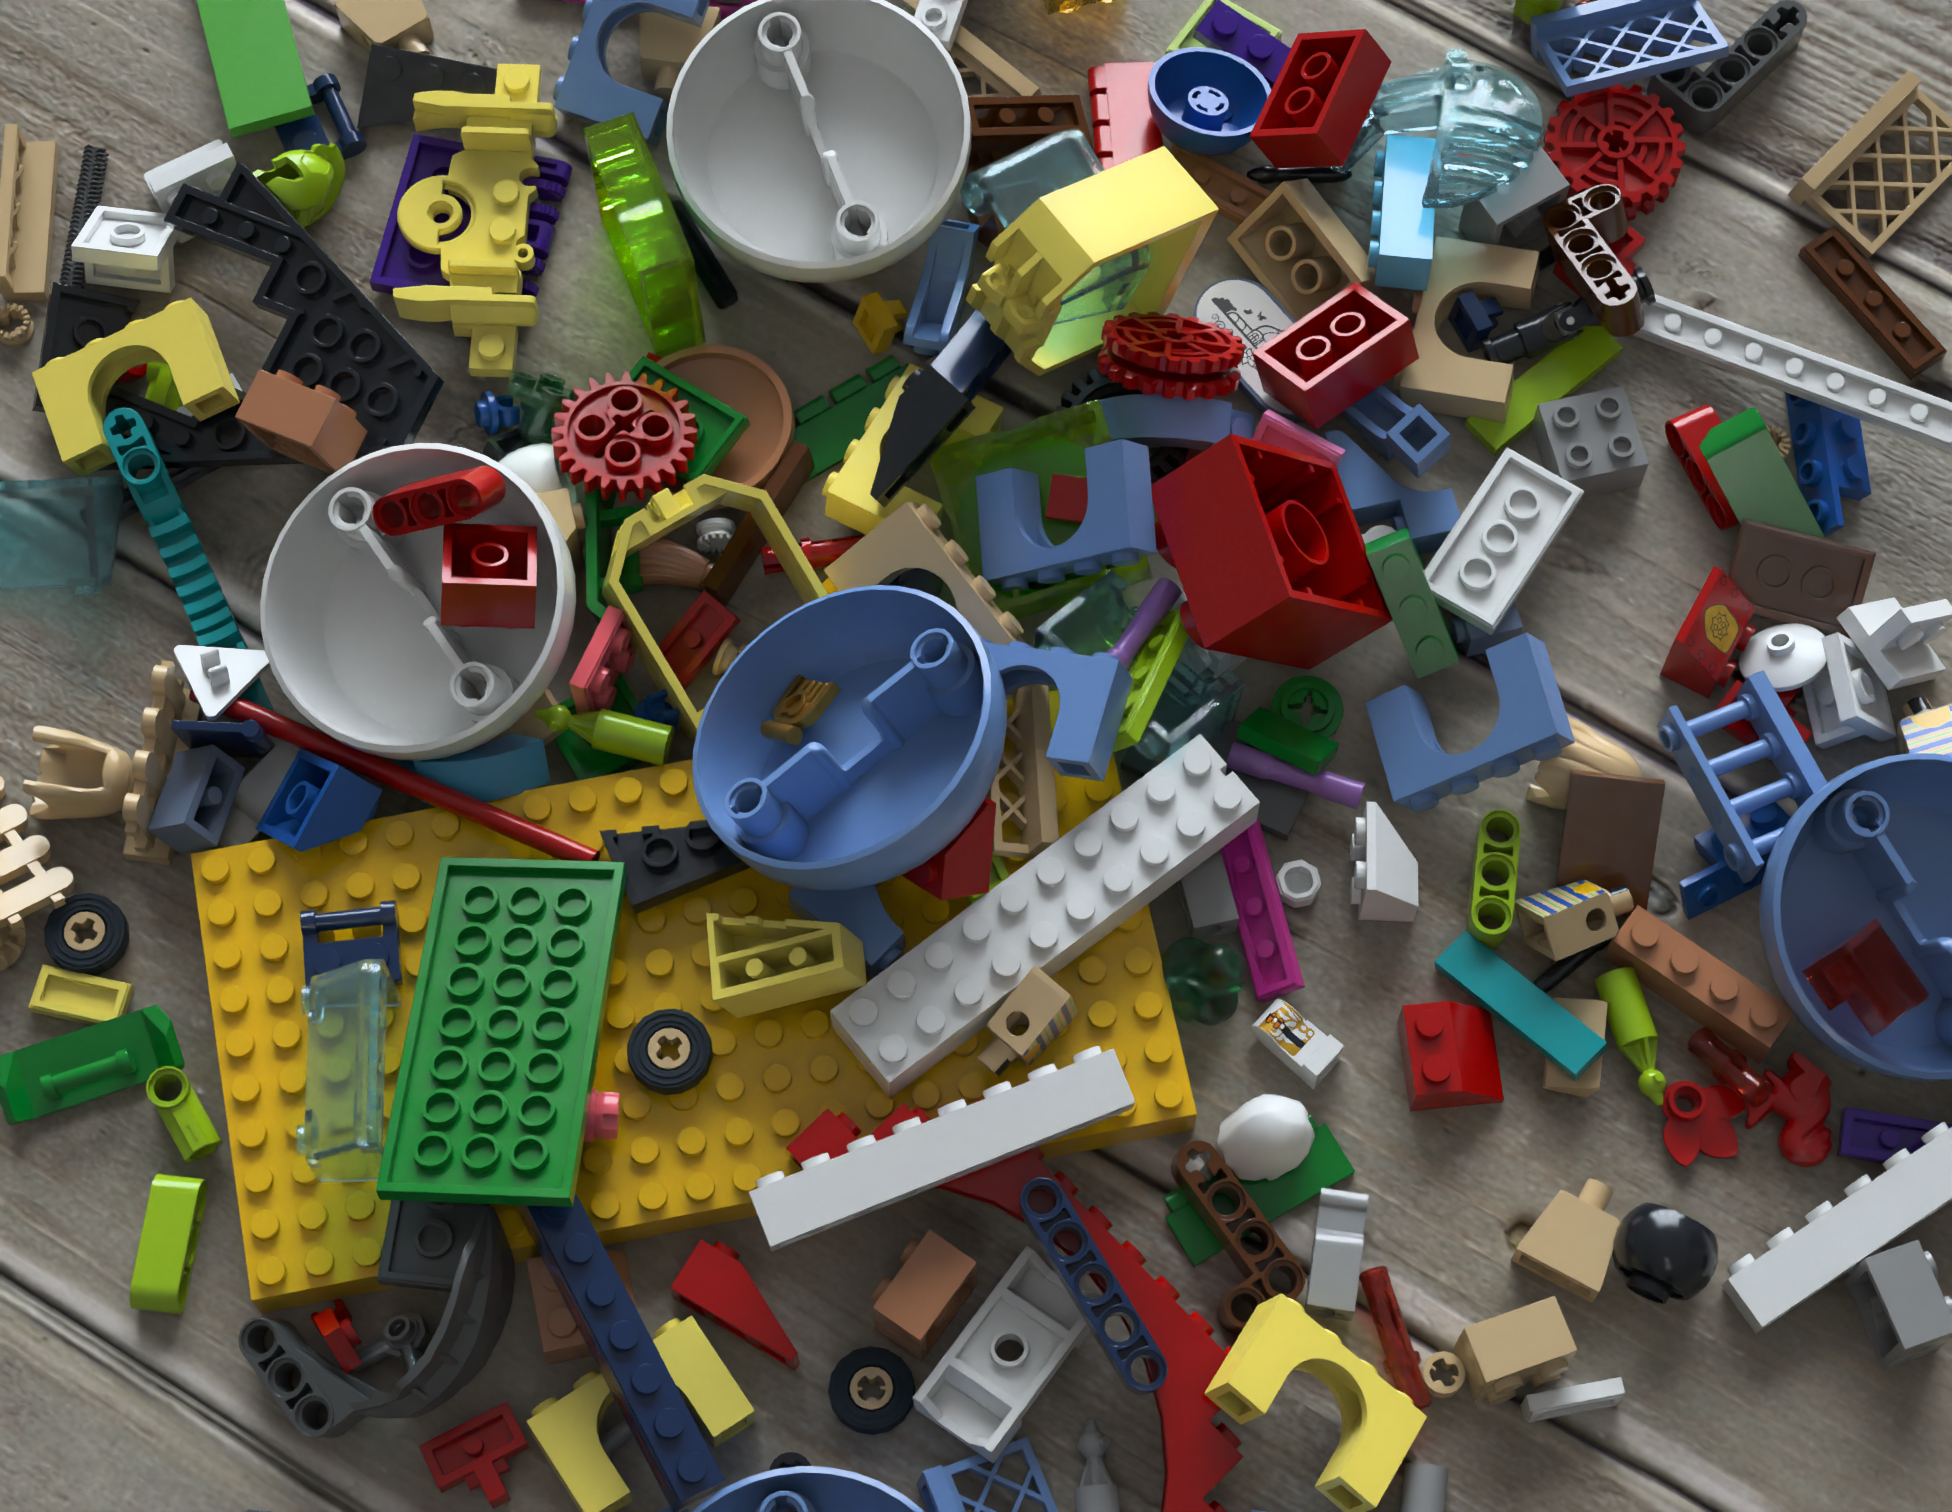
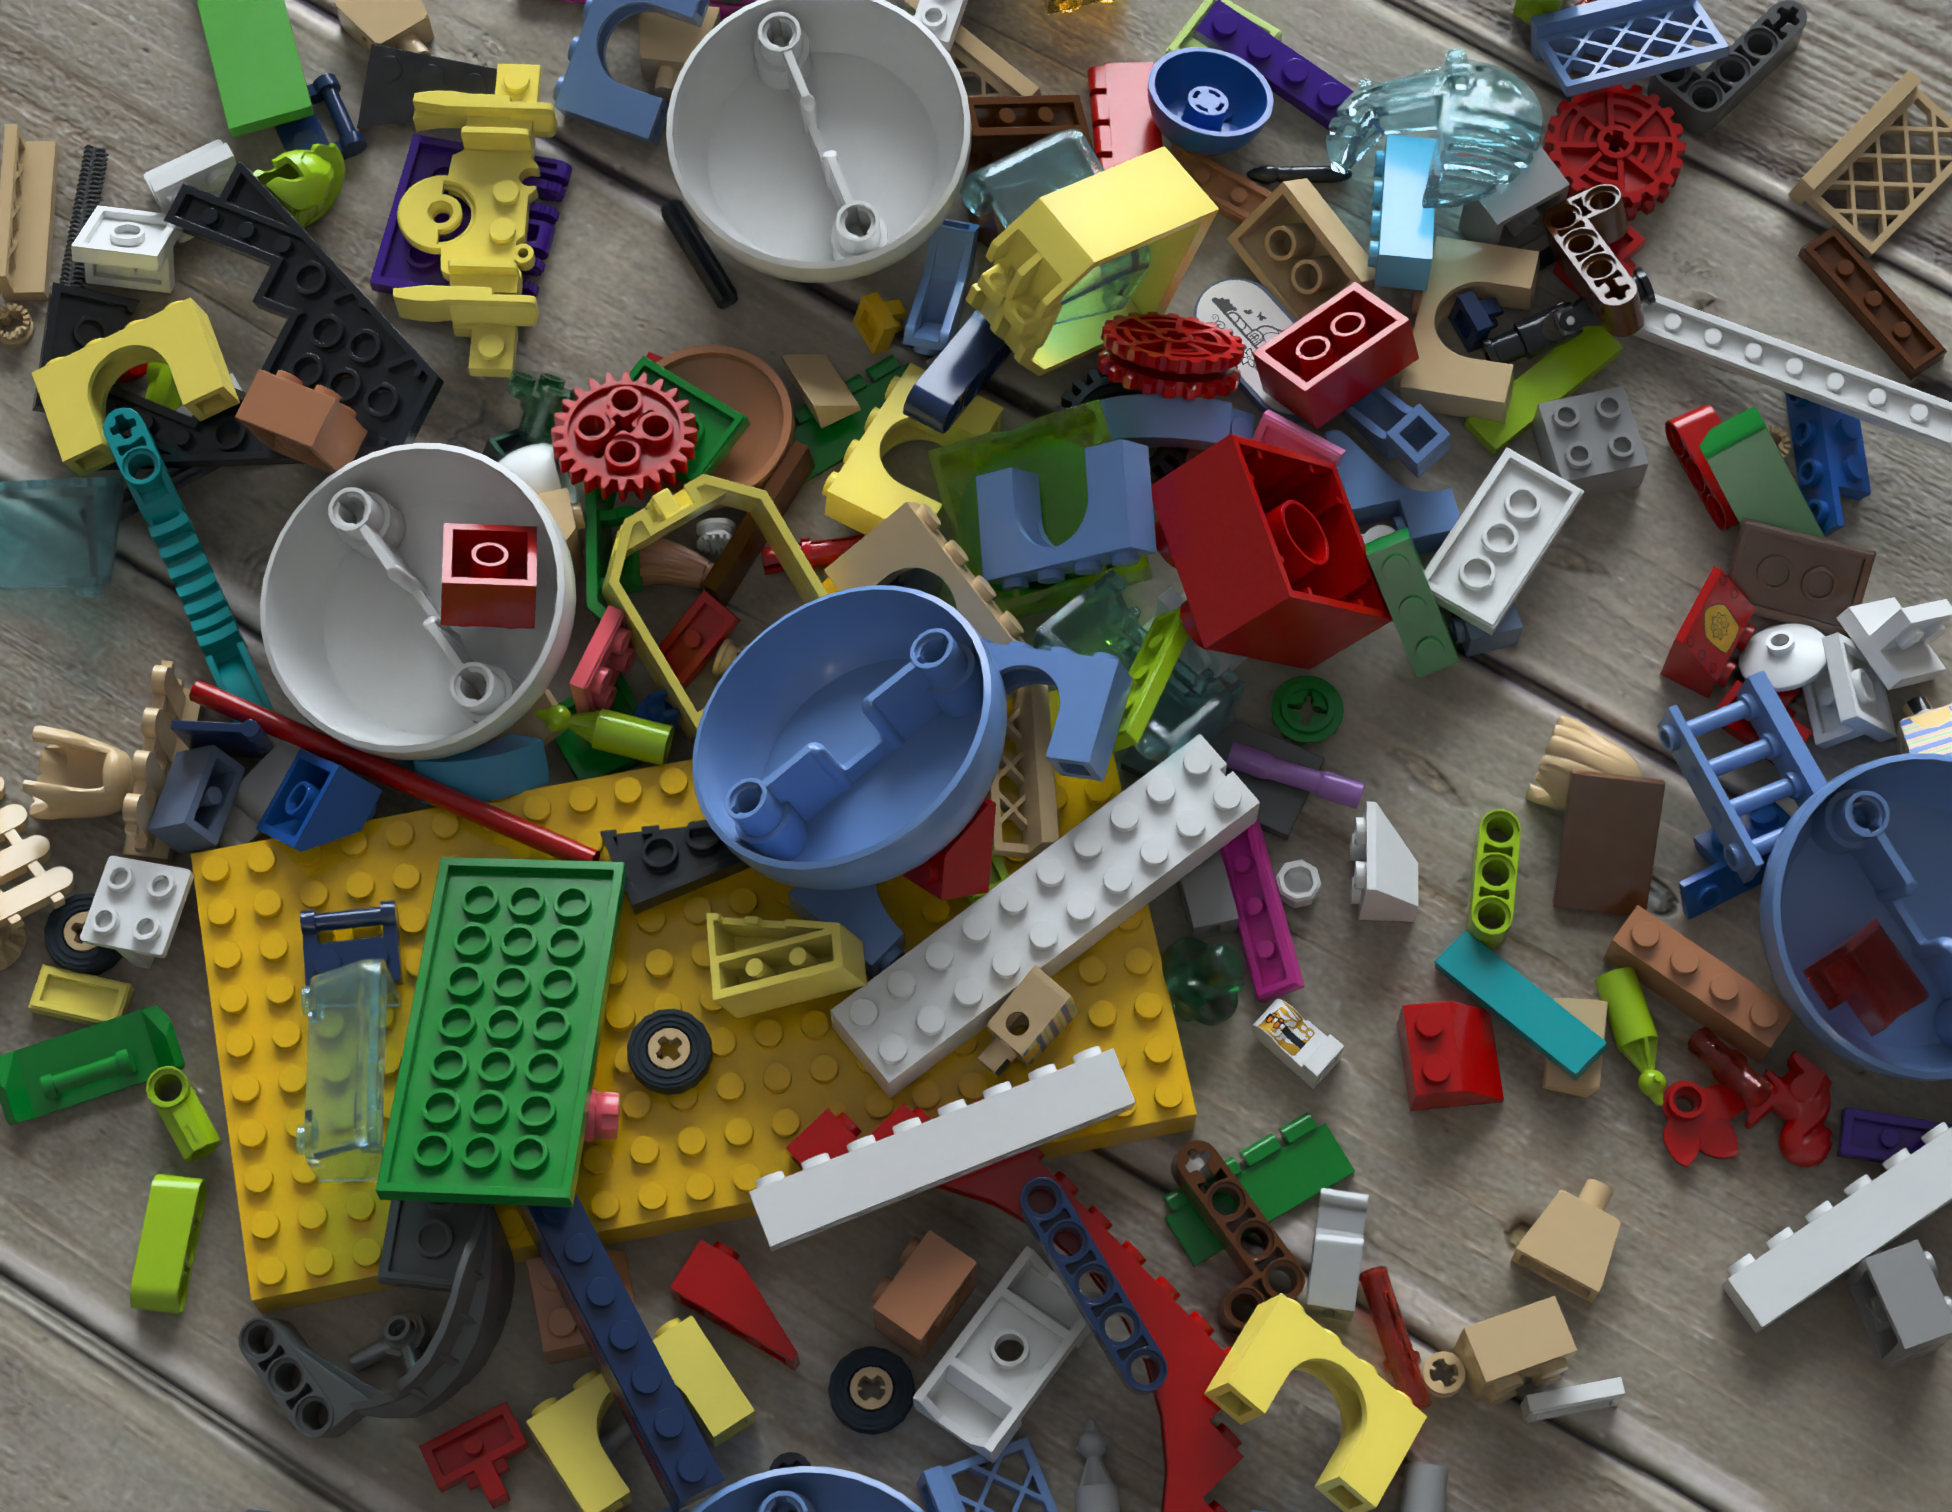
white piece [174,645,270,721] -> none
red plate [311,1298,363,1374] -> none
red beam [372,466,506,536] -> none
blue plate [474,391,520,435] -> none
clear neon green tile [583,112,706,357] -> none
pearl gold piece [760,674,841,745] -> none
black slope [870,364,976,508] -> none
red tile [1046,473,1088,525] -> none
medium lavender piece [1106,578,1182,670] -> none
white hair [1217,1094,1315,1181] -> none
green tile [1236,706,1339,775] -> none
red brick [1249,29,1392,169] -> none
medium blue arch [1365,632,1575,812] -> none
tan torso [1514,880,1634,961] -> none
black piece [1533,938,1613,993] -> none
black wheel [1612,1203,1718,1304] -> none
none -> white bracket [80,856,194,969]
none -> tan slope [781,354,861,429]

